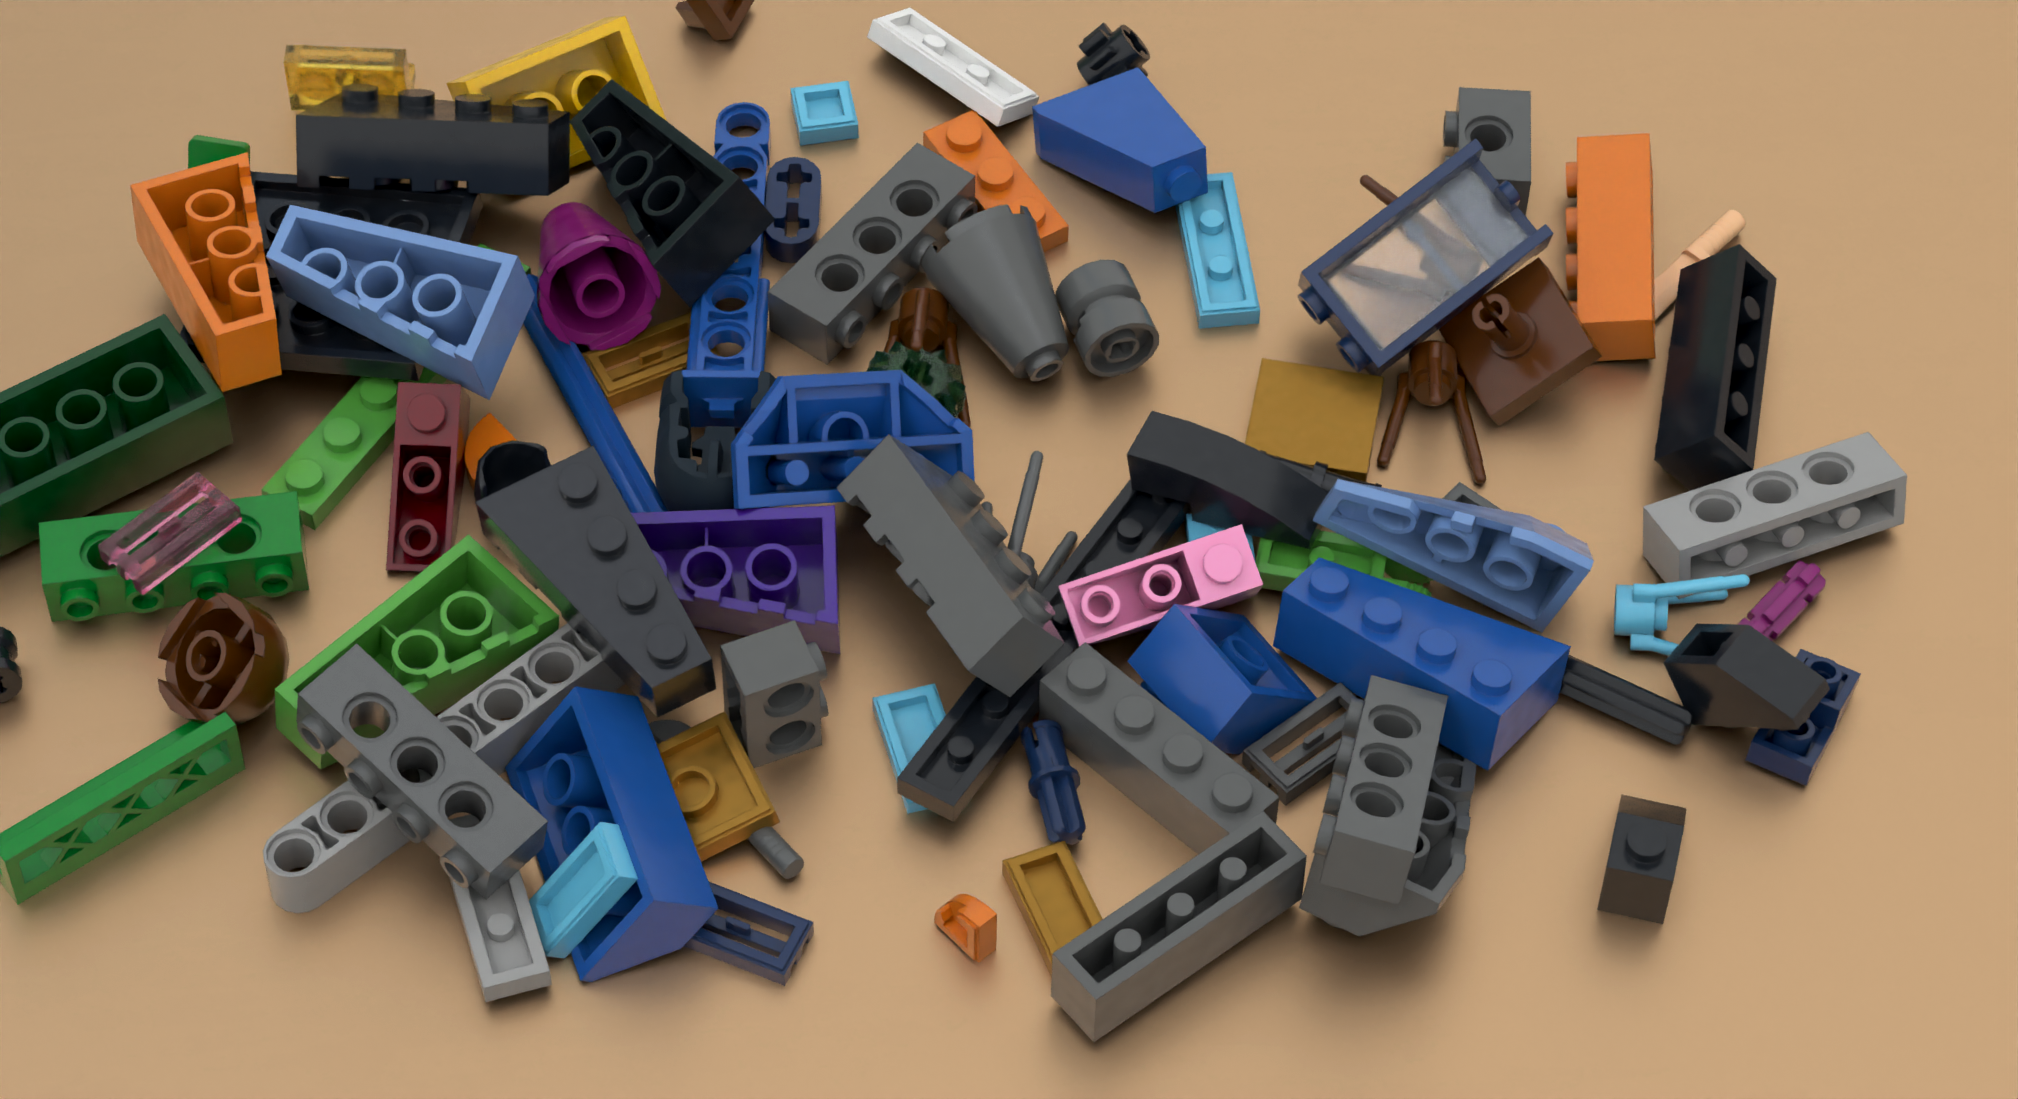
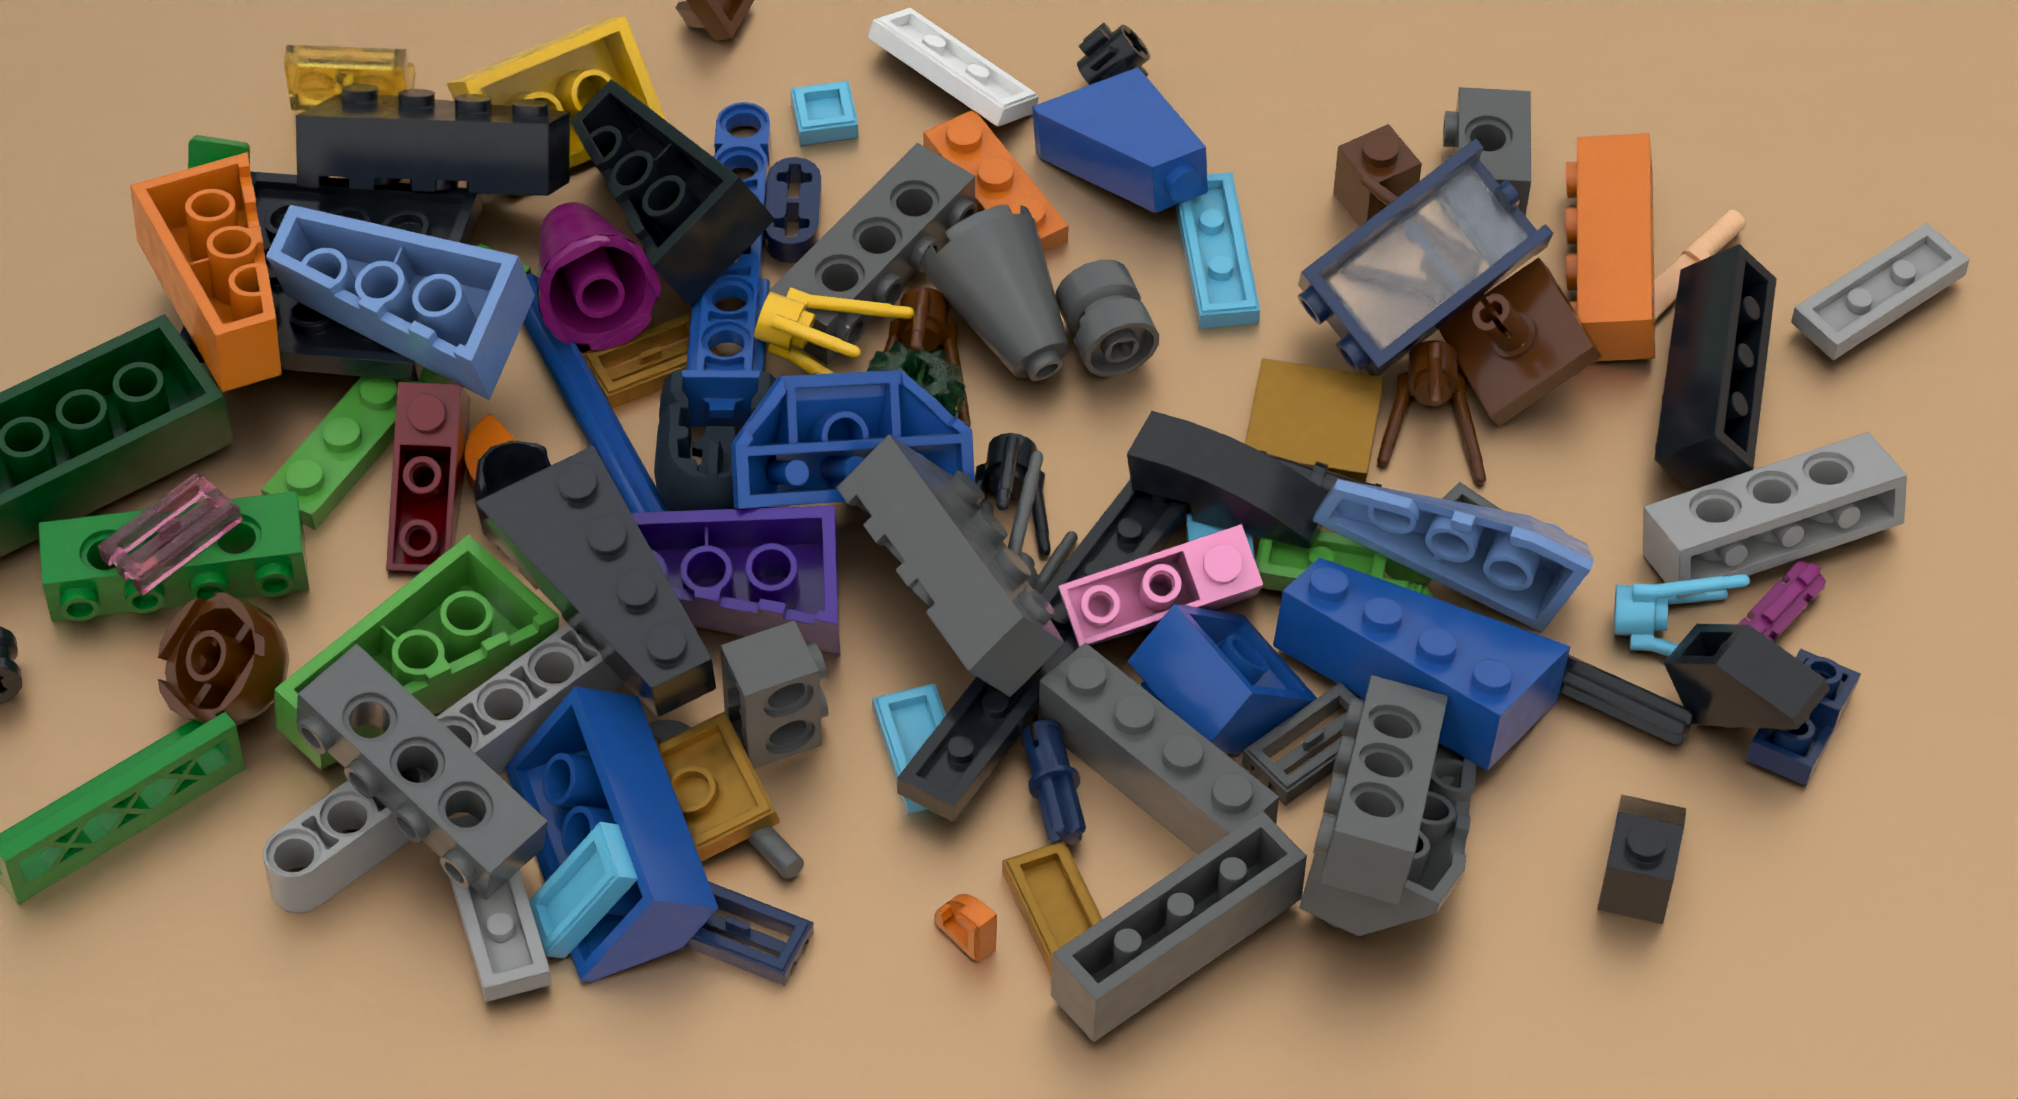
none -> yellow plant [754,287,914,374]
none -> black plant [975,433,1051,556]
none -> reddish brown brick [1333,124,1422,226]
none -> light grey plate [1791,223,1970,360]

